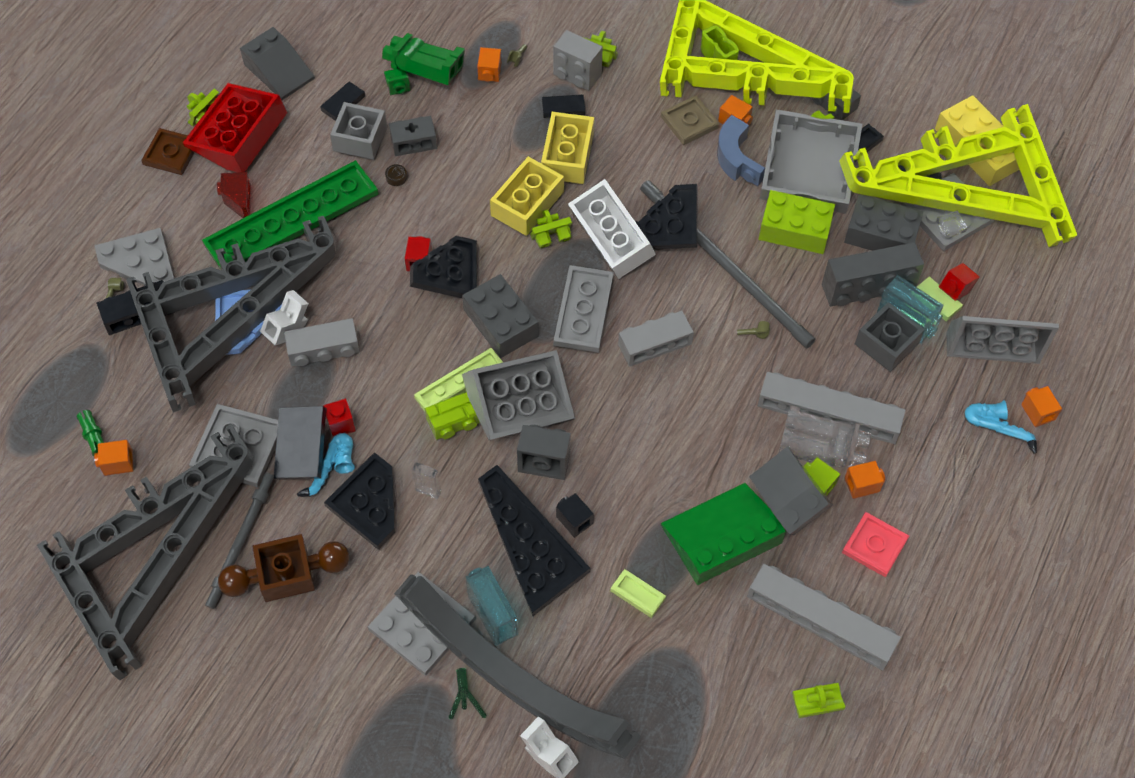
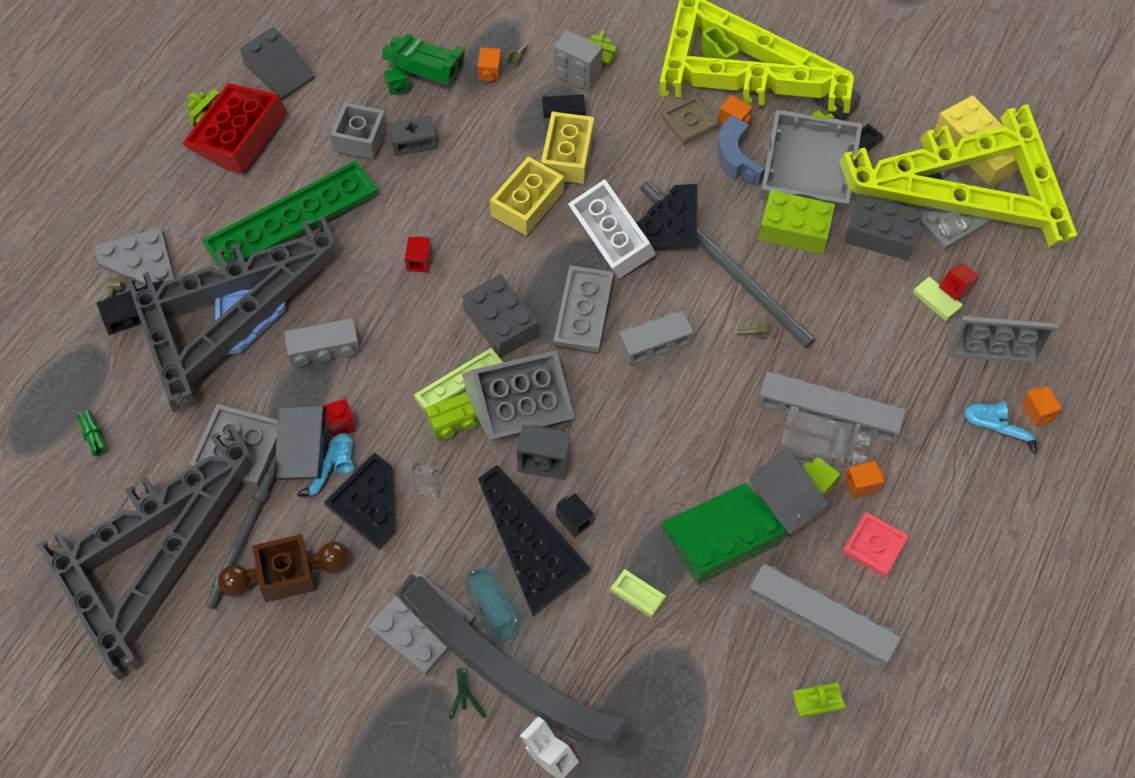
orange brick [94,440,134,476] -> none
reddish brown tile [141,128,195,175] -> none
clear red slope [217,172,251,218] -> none
white brick [260,290,309,345] -> none
black tile [320,81,365,121] -> none
dark brown tile [385,164,407,186] -> none
black plate [410,236,477,298] -> none
lime hips [530,209,572,249] -> none
dark grey brick [822,242,924,307] -> none
dark grey brick [855,302,925,372] -> none
clear light blue brick [877,275,944,344] -> none

